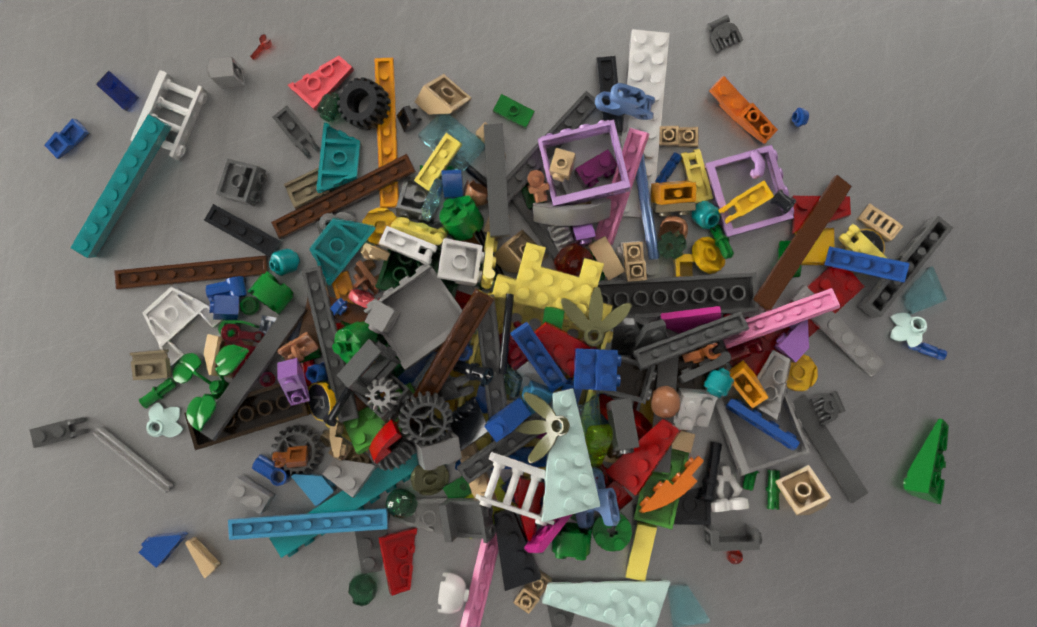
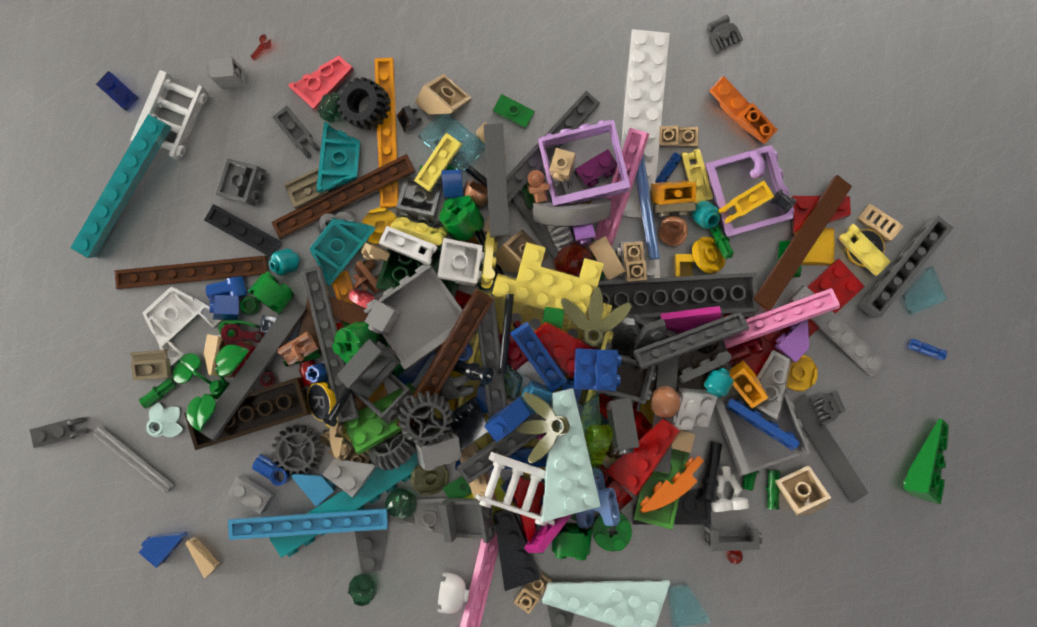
blue slope [44,118,89,159] -> none
dark orange plate [272,445,309,468] -> none
medium lavender slope [277,358,310,406] -> none
blue plate [330,298,348,316] -> none
light grey gear [365,377,401,412] -> none
red slope [369,419,402,464] -> none
red wing [378,527,417,596] -> none
clear light blue plate [422,178,443,221] -> none
medium blue piece [595,83,655,120] -> none
black plate [596,56,623,132] -> none
light yellow tile [625,522,657,581] -> none
clear green brick [657,230,687,260] -> none
dark orange plate [682,343,721,364] -> none
blue plate [792,107,809,127] -> none
blue plate [824,246,910,283] -> none
light aqua plate [890,313,927,347] -> none

